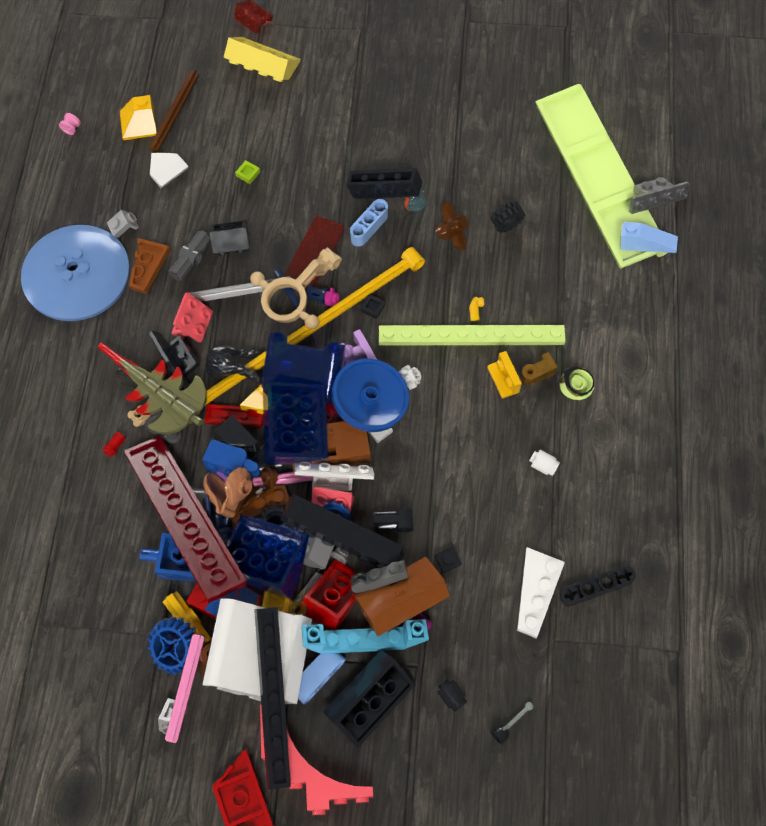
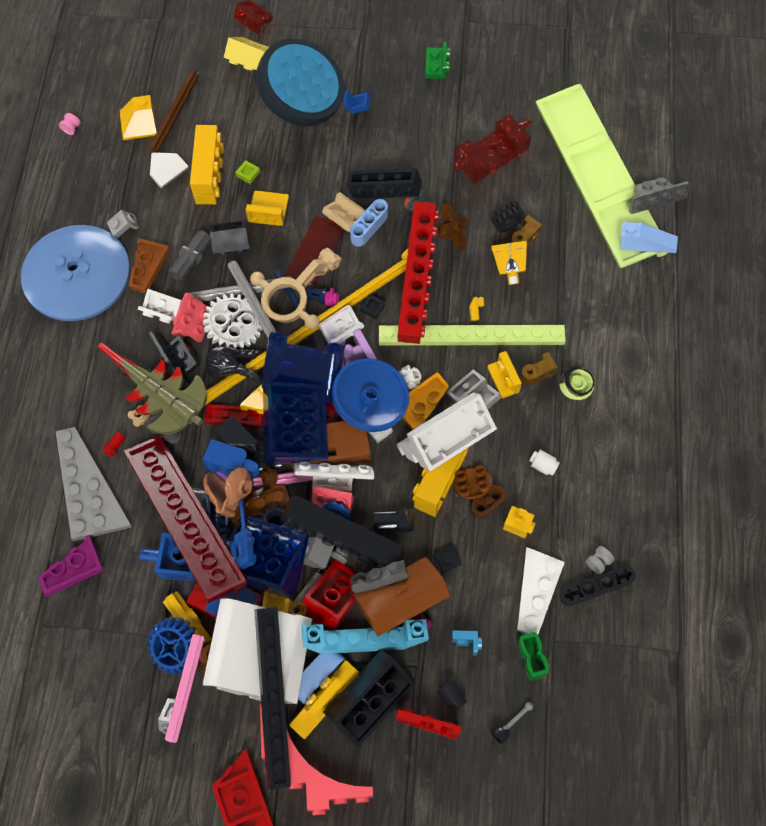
none -> magenta wing [38,535,104,597]
none -> light grey wing [56,427,132,541]
none -> white bracket [138,289,182,324]
none -> yellow piece [190,125,224,204]
none -> white gear [203,293,263,349]
none -> light grey axle [228,261,284,351]
none -> blue piece [229,500,256,570]
none -> yellow bracket [246,191,289,226]
none -> dark azure wheel [256,38,345,127]
none -> yellow bracket [289,660,359,739]
none -> white bracket [318,305,364,346]
none -> tan bracket [322,192,366,232]
none -> blue bracket [343,90,371,114]
none -> red wing [396,708,461,740]
none -> white panel [397,392,497,471]
none -> red brick [398,201,439,344]
none -> light orange wing [402,372,449,430]
none -> yellow piece [412,447,469,517]
none -> green bracket [425,42,450,79]
none -> light grey slope [446,369,501,409]
none -> dark azure bracket [452,631,482,655]
none -> clear red brick [453,114,532,183]
none -> dark orange dish [453,465,492,499]
none -> reddish brown plate [471,485,506,518]
none -> yellow torso [491,241,527,285]
none -> yellow brick [503,506,536,538]
none -> pearl gold leg [511,215,542,247]
none -> green brick [517,632,549,681]
none -> light grey wheel [586,546,614,575]

